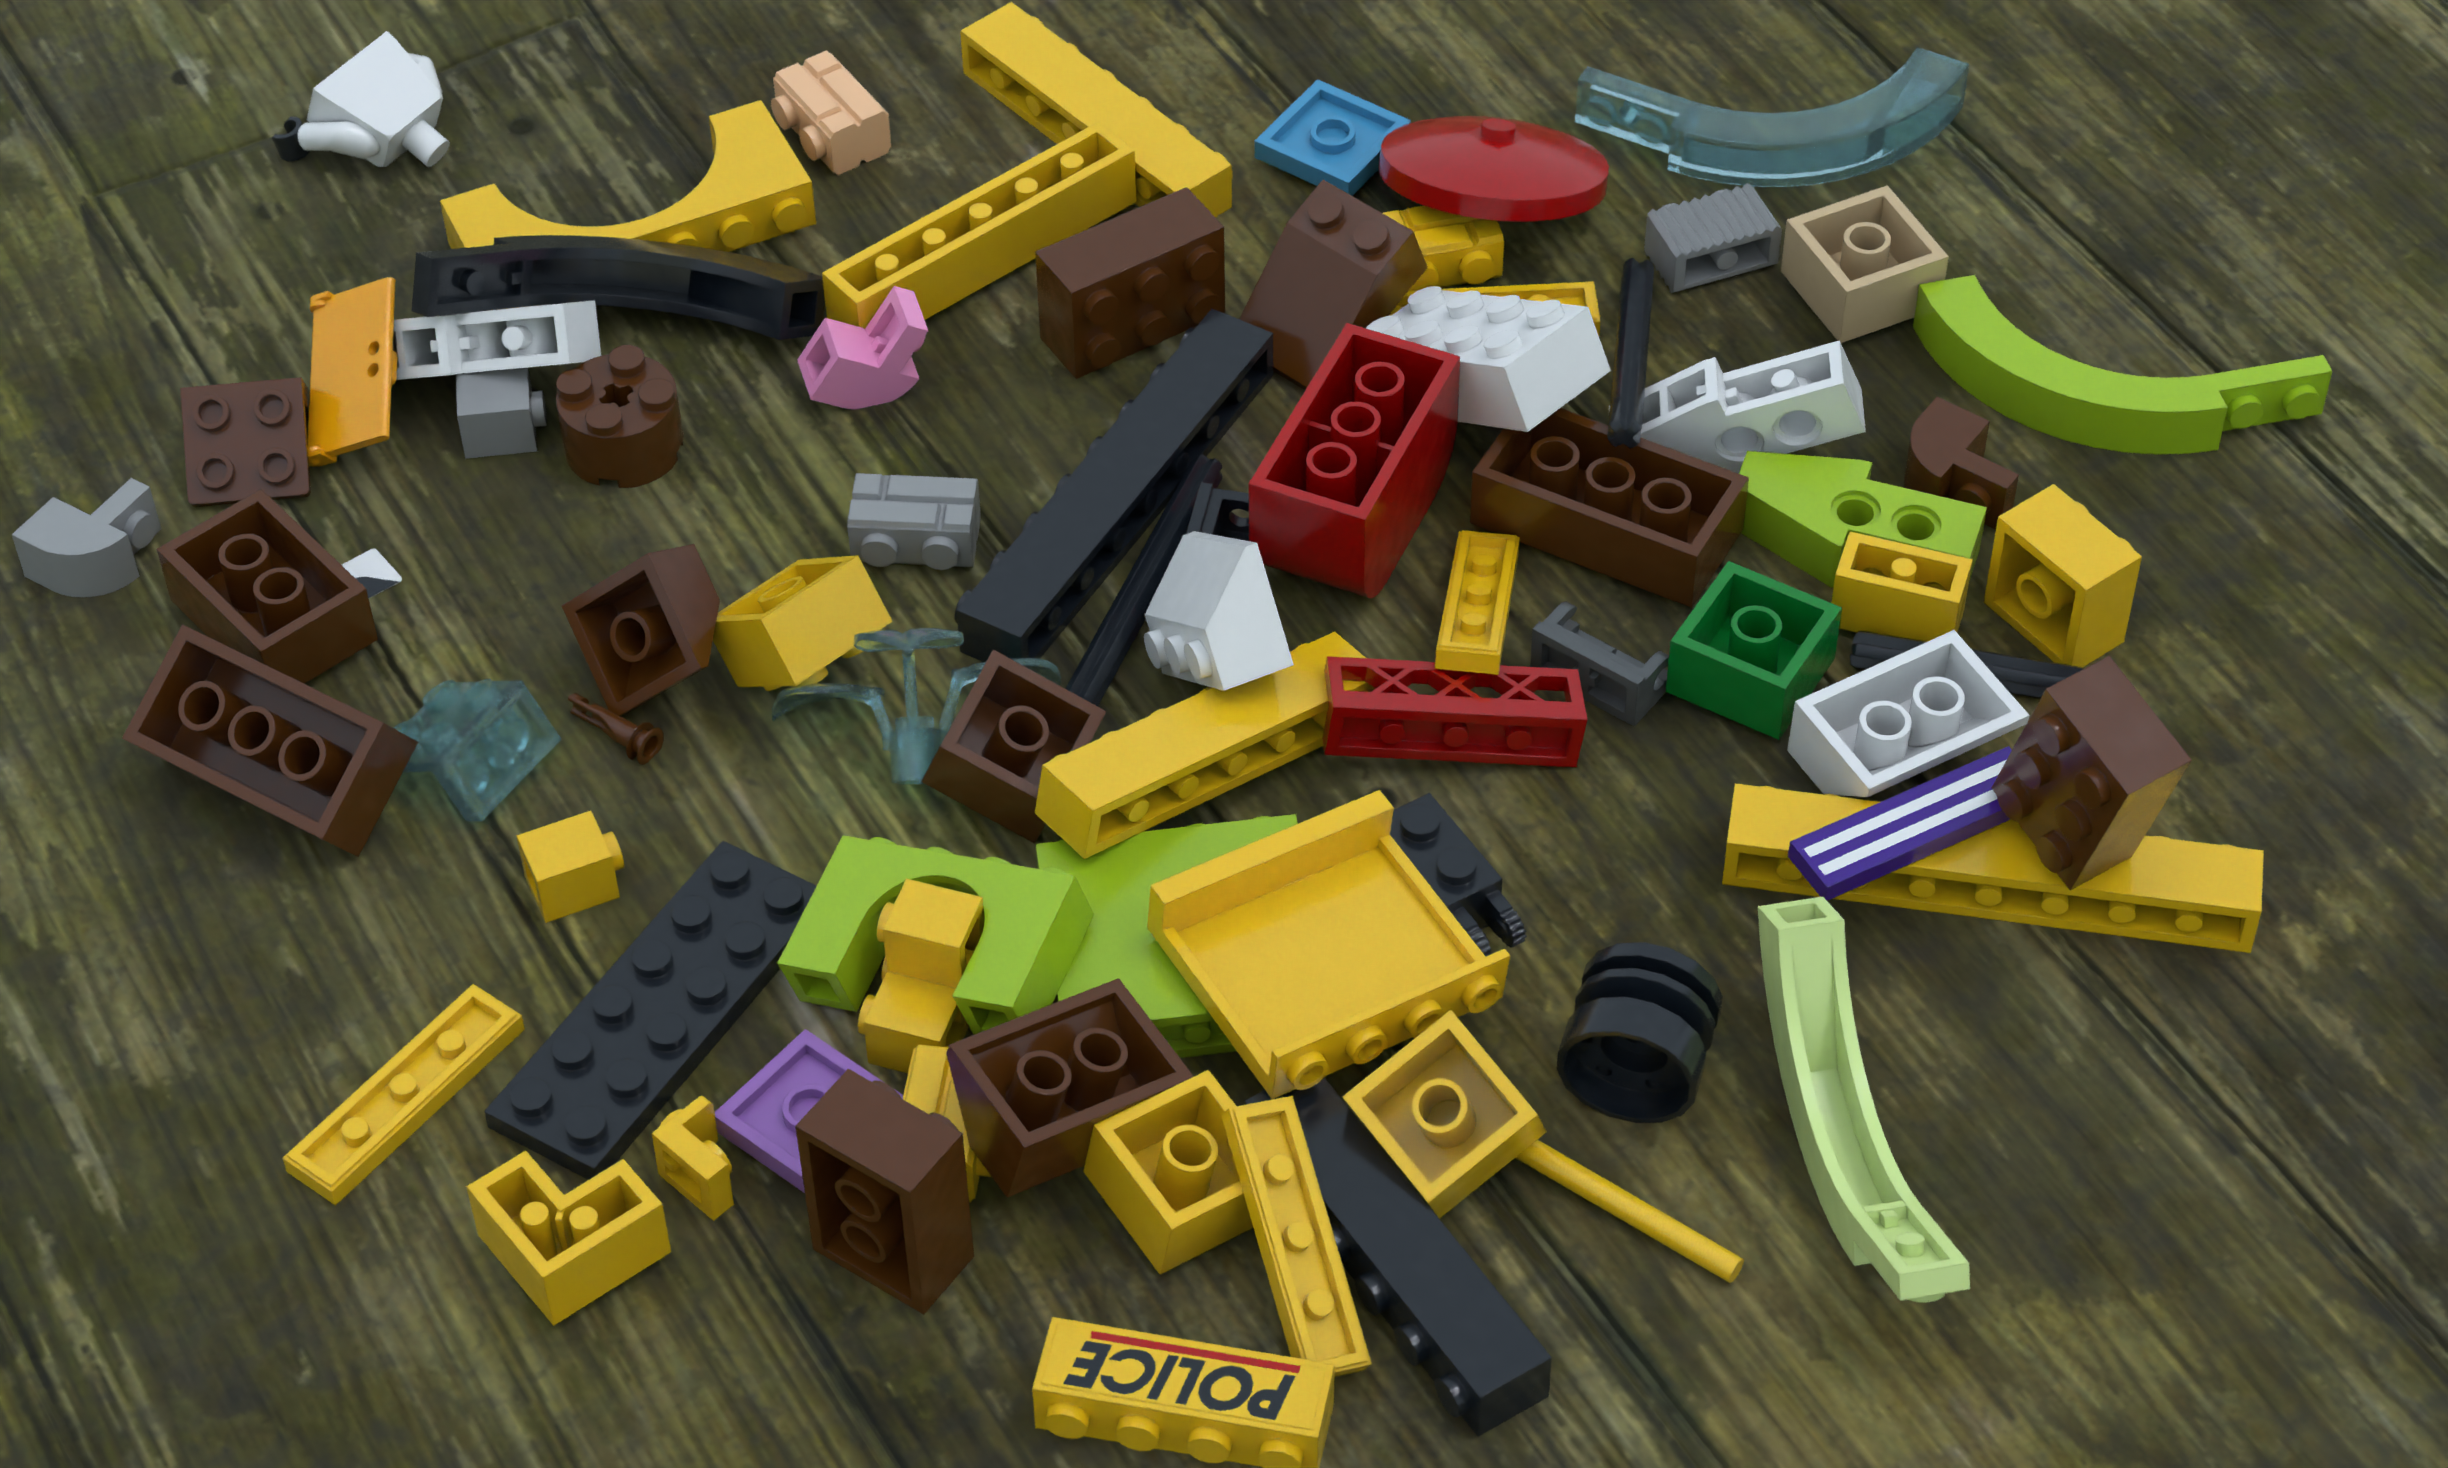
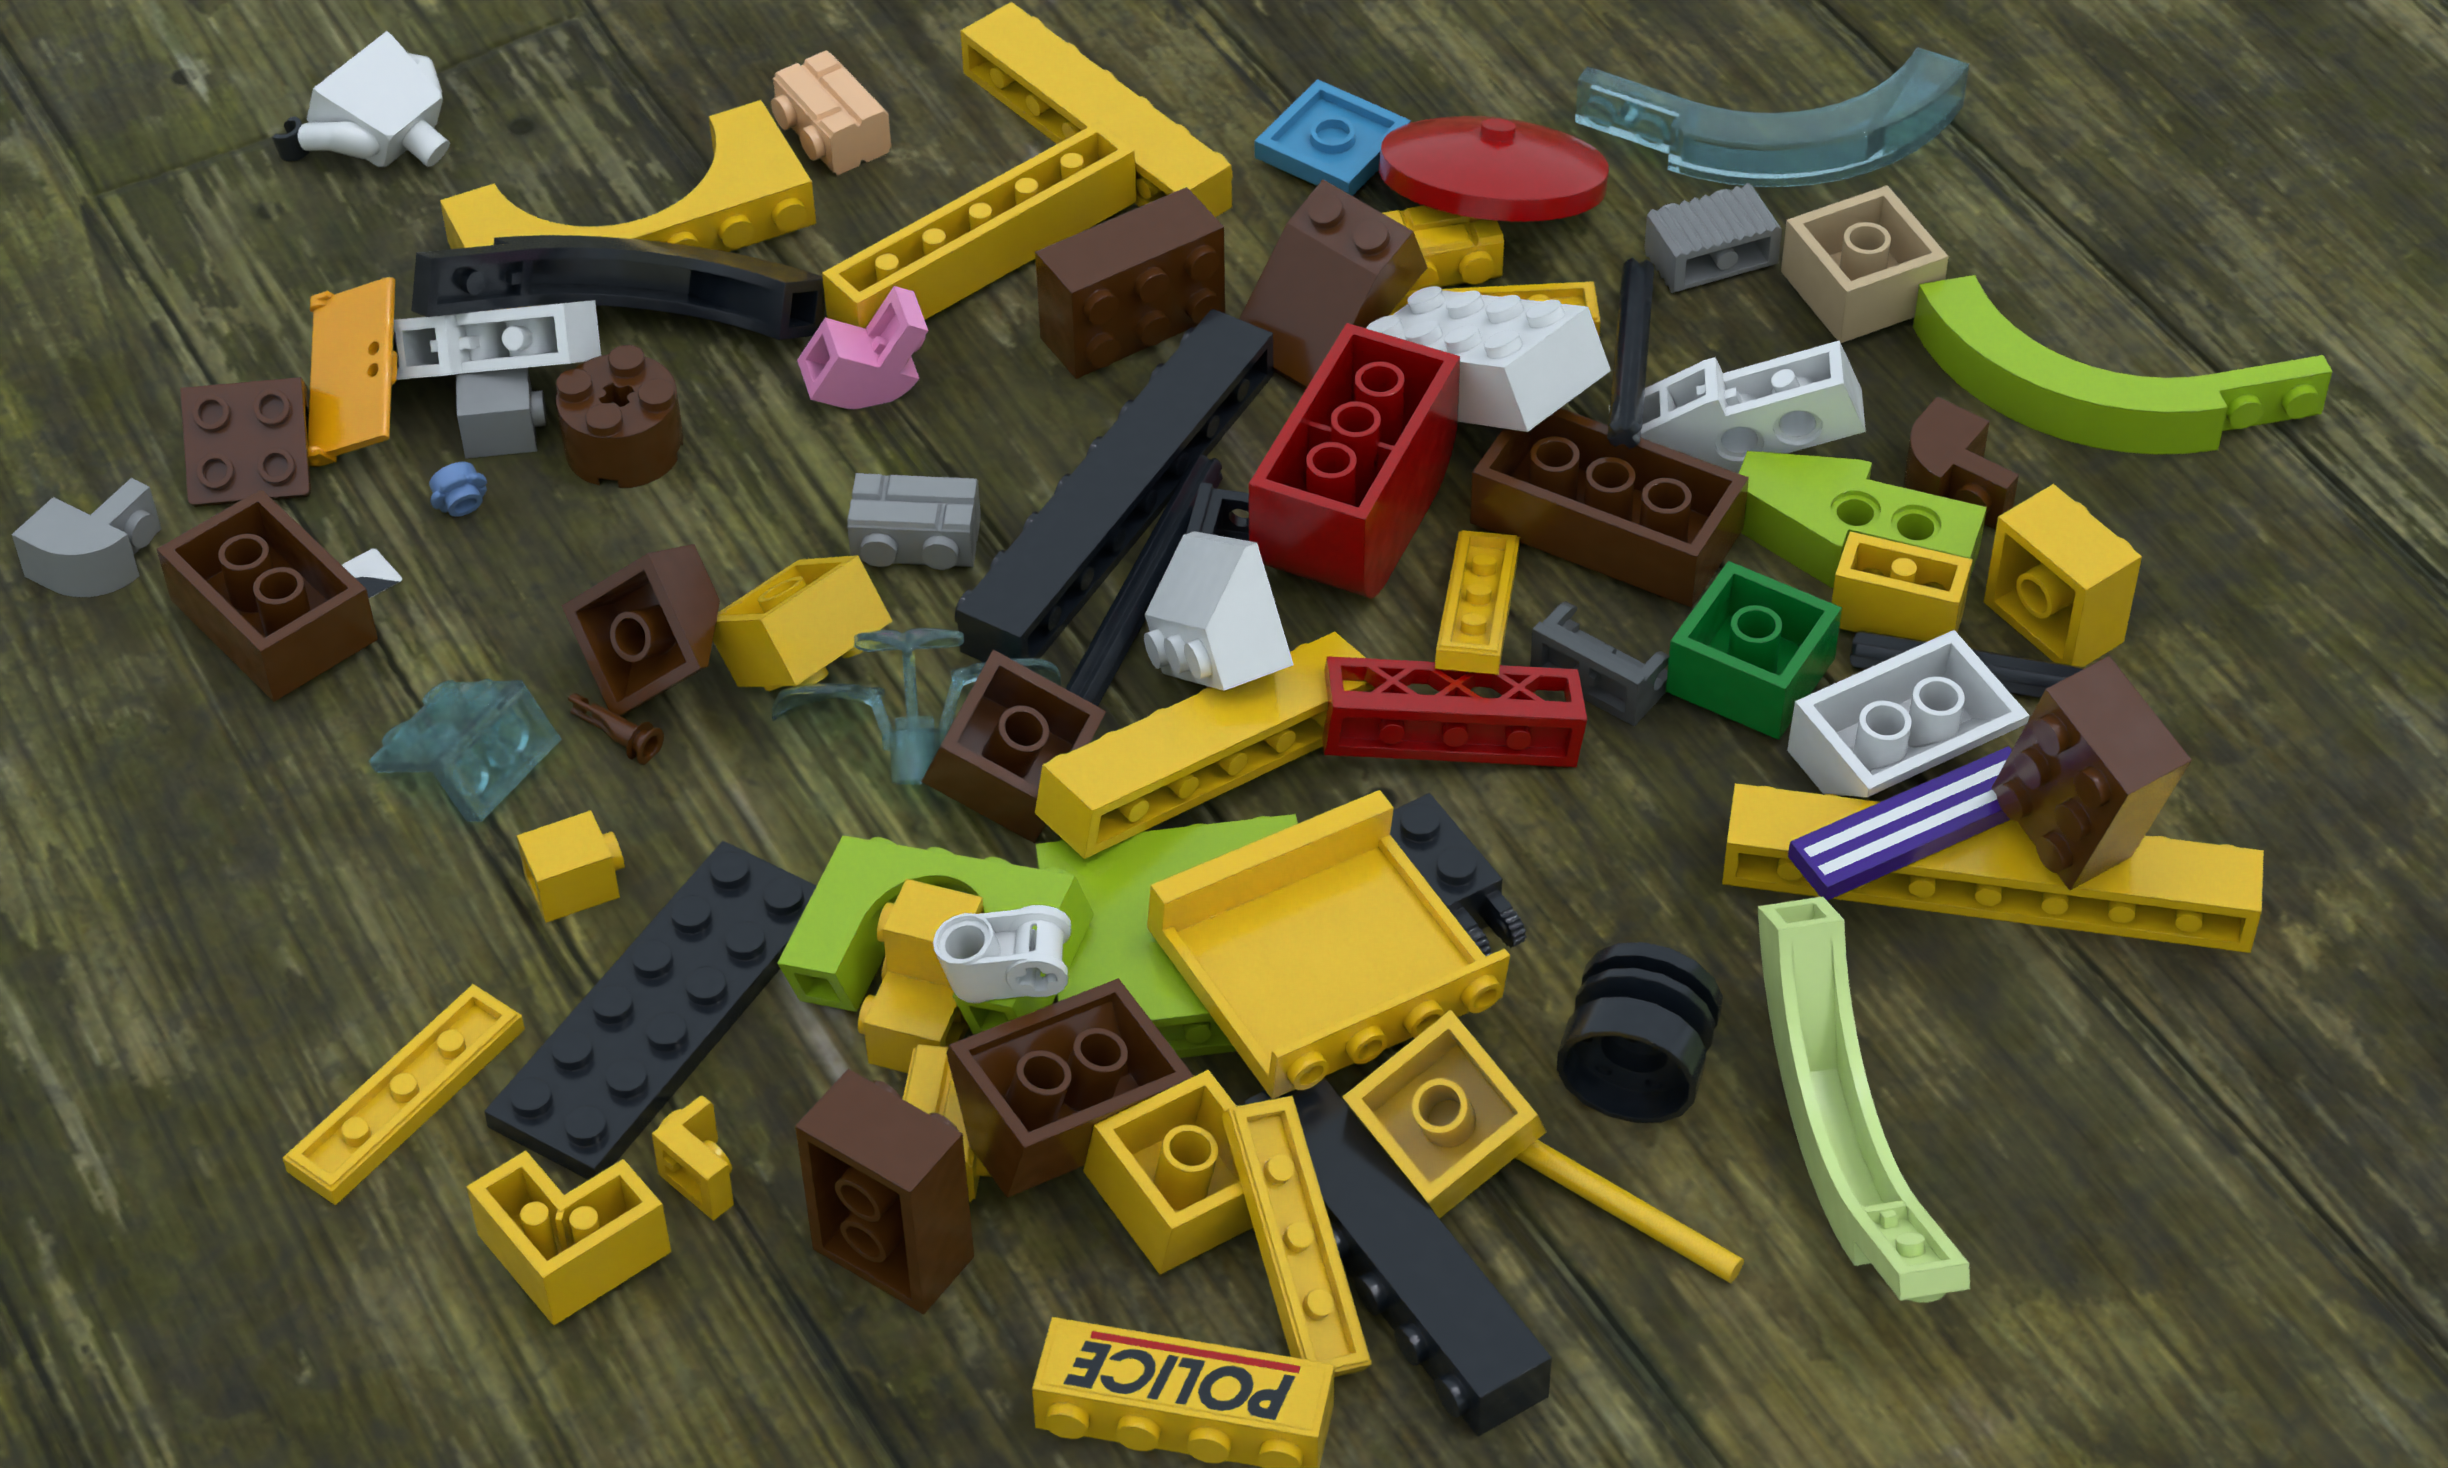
reddish brown brick [122,624,418,857] -> none
medium lavender plate [714,1029,903,1193] -> none
none -> medium blue plate [429,462,487,517]
none -> white piece [933,905,1071,1003]

